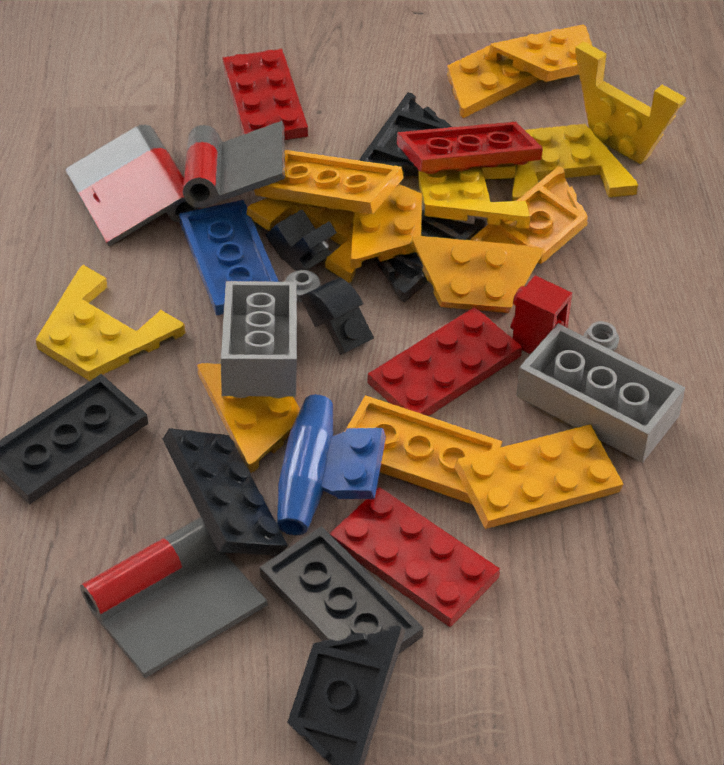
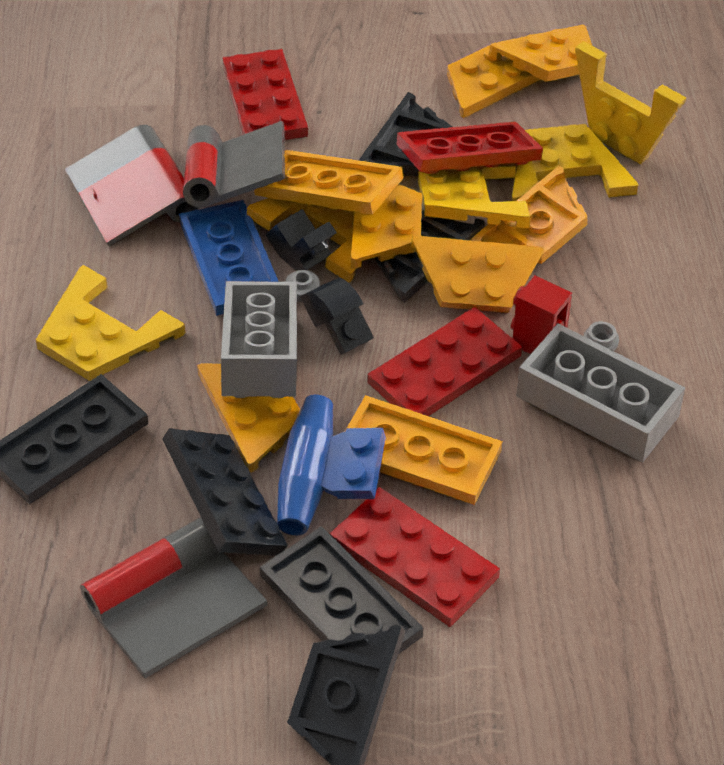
light orange plate [454,424,624,529] -> none

